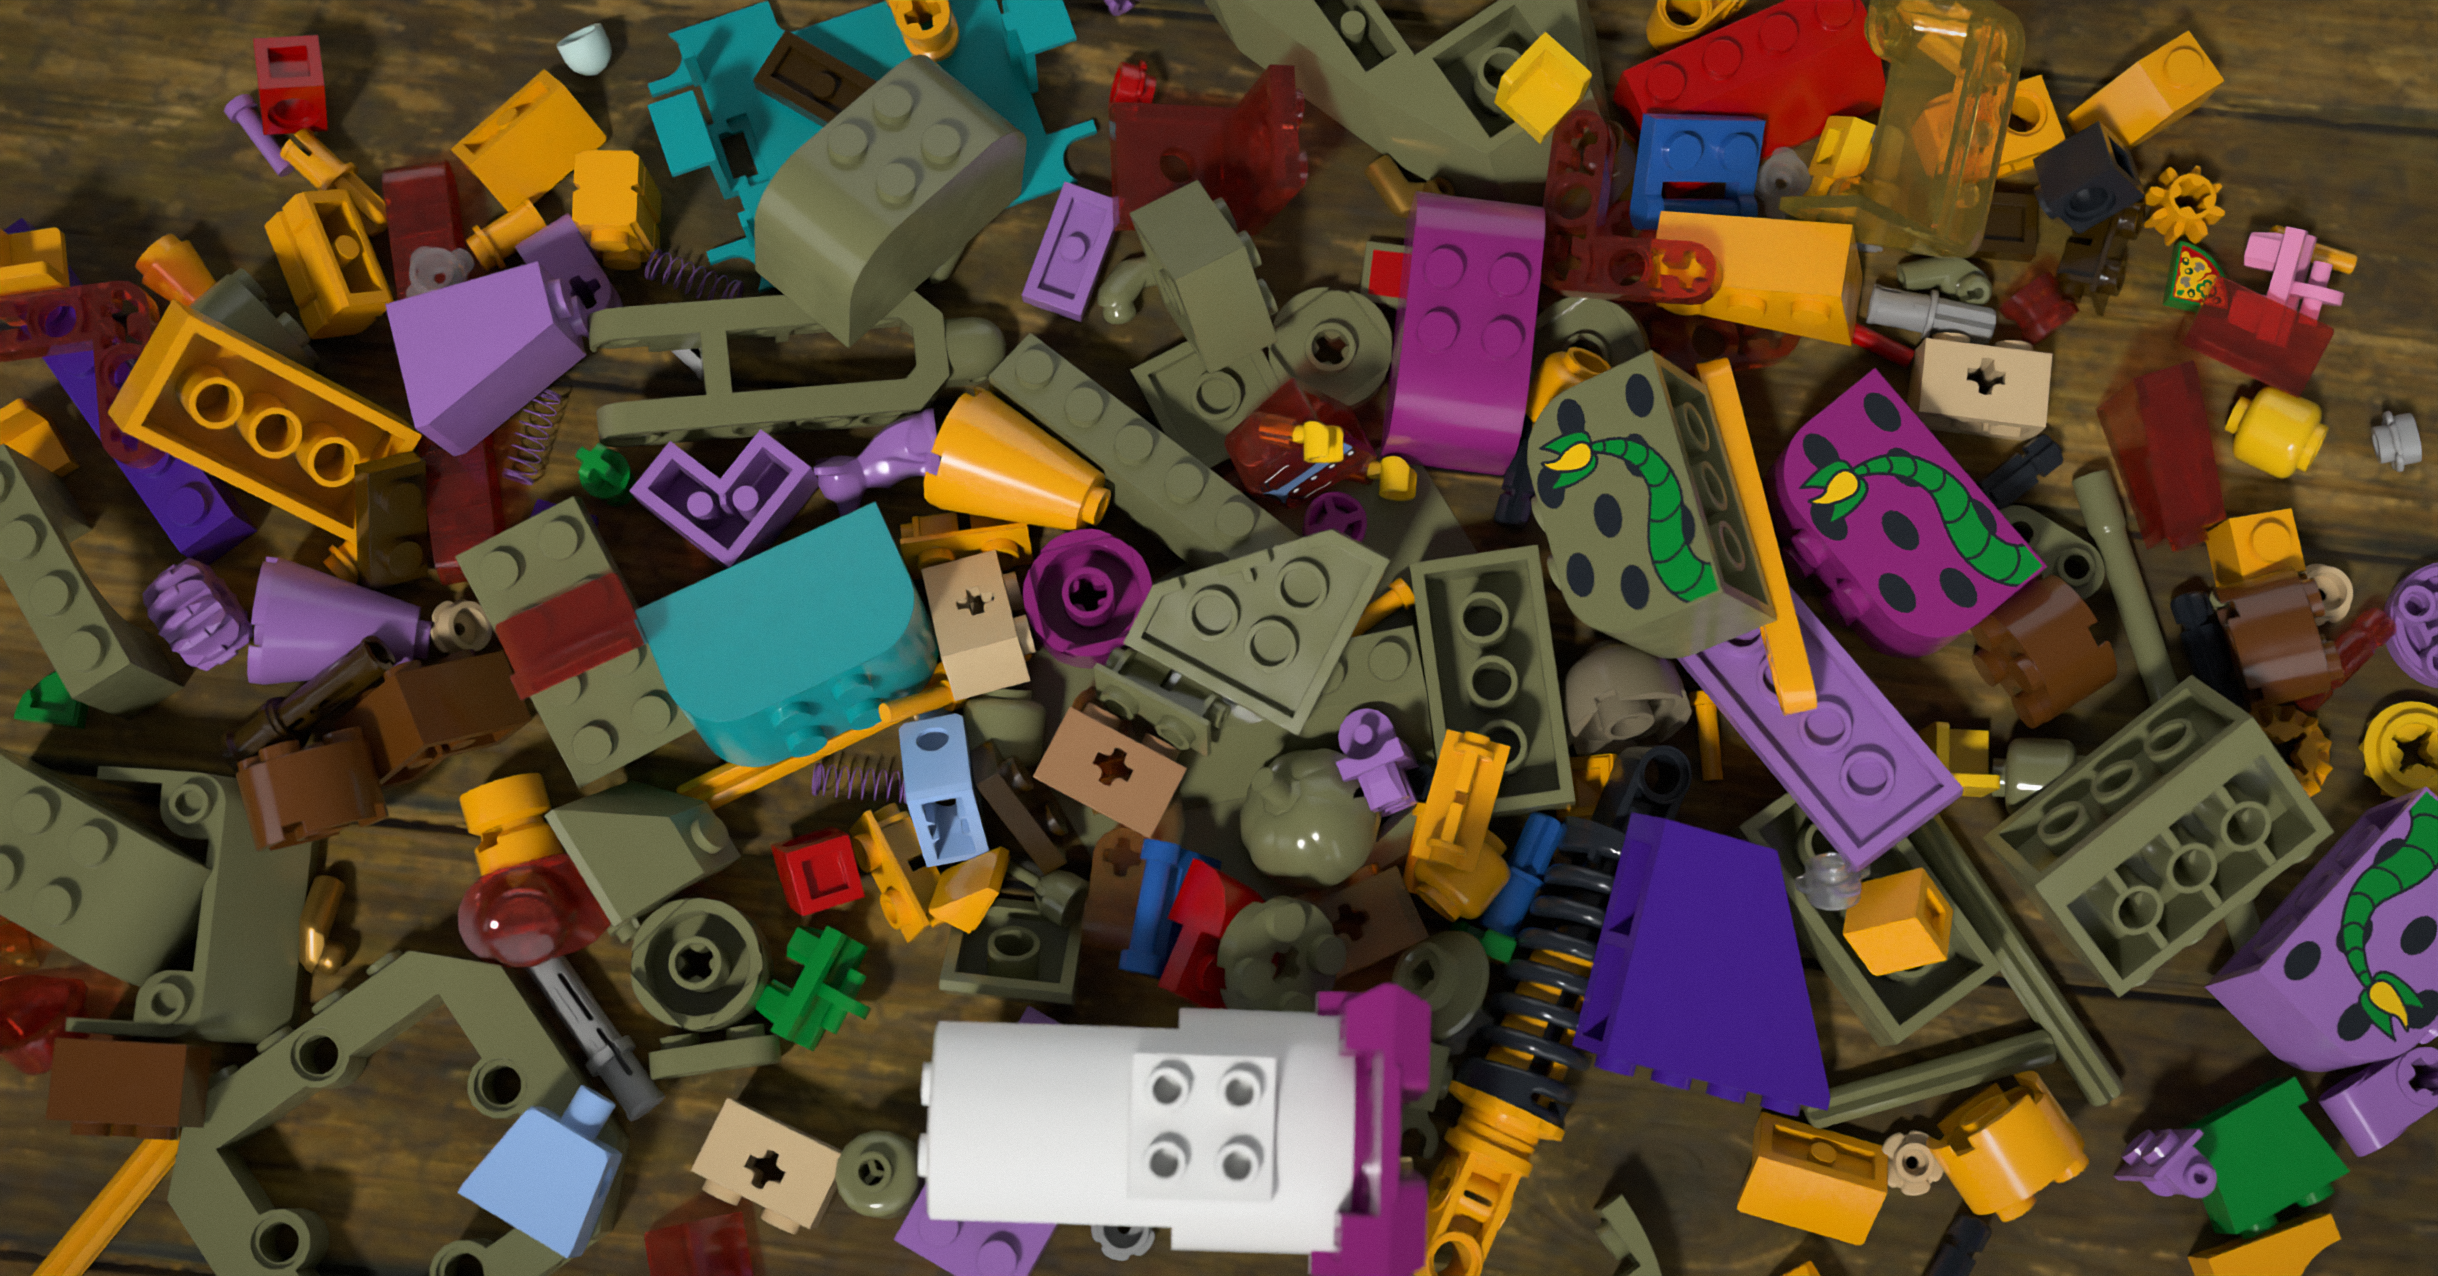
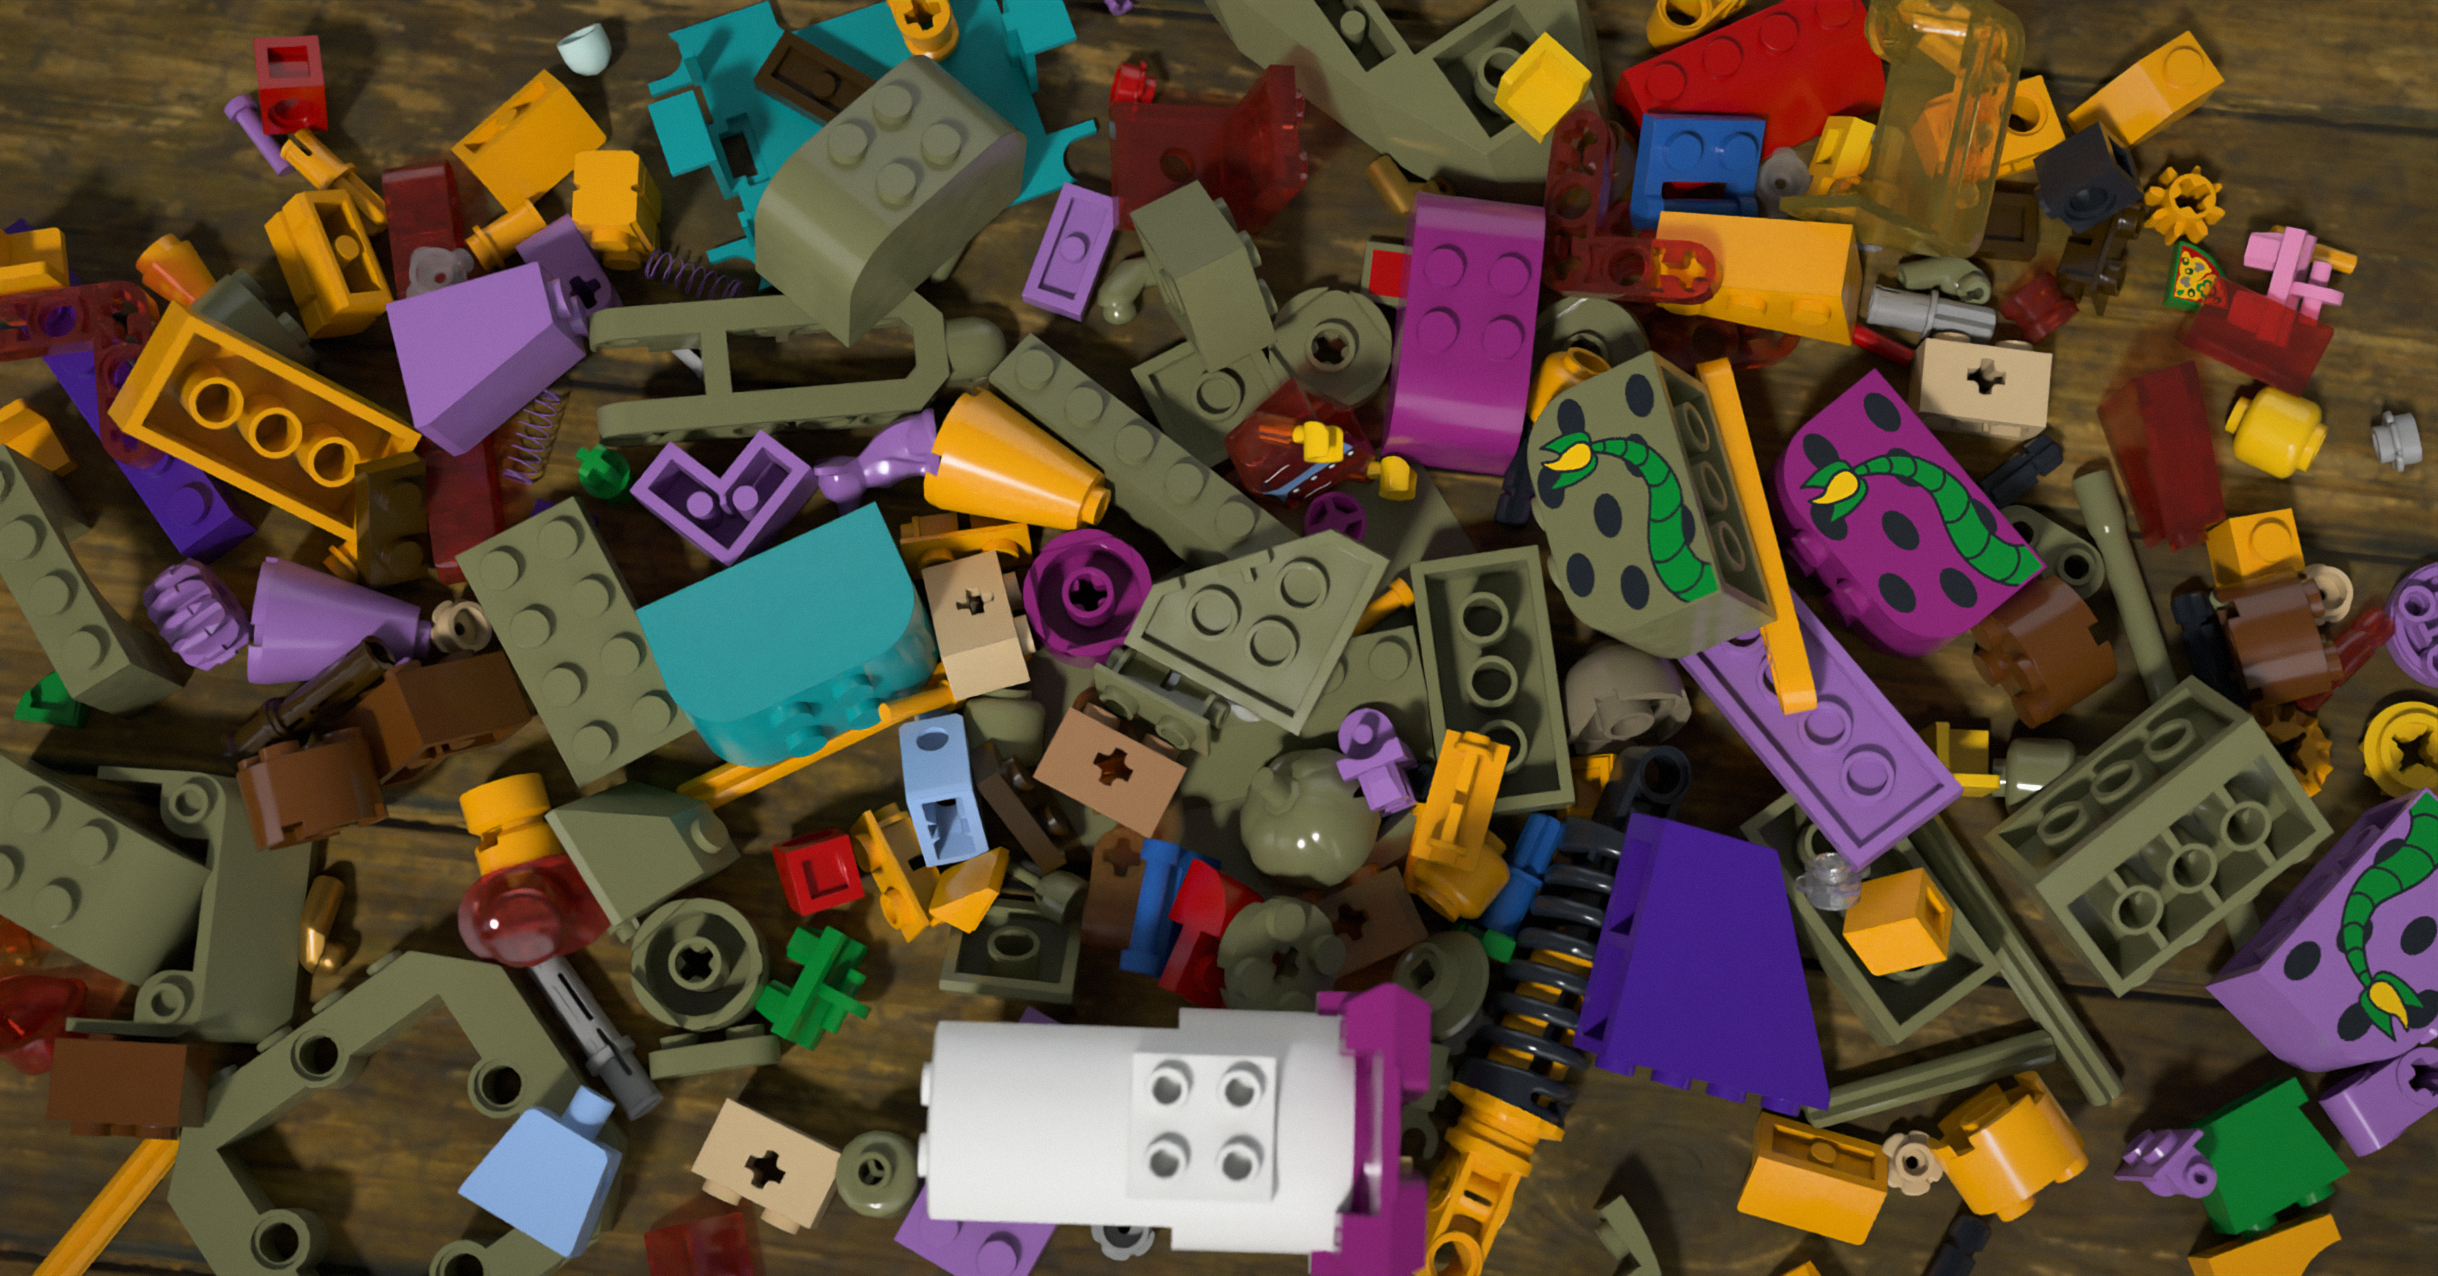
clear red panel [495,573,648,700] -> none
medium lavender piece [812,763,907,804] -> none
light orange piece [1689,689,1723,781] -> none

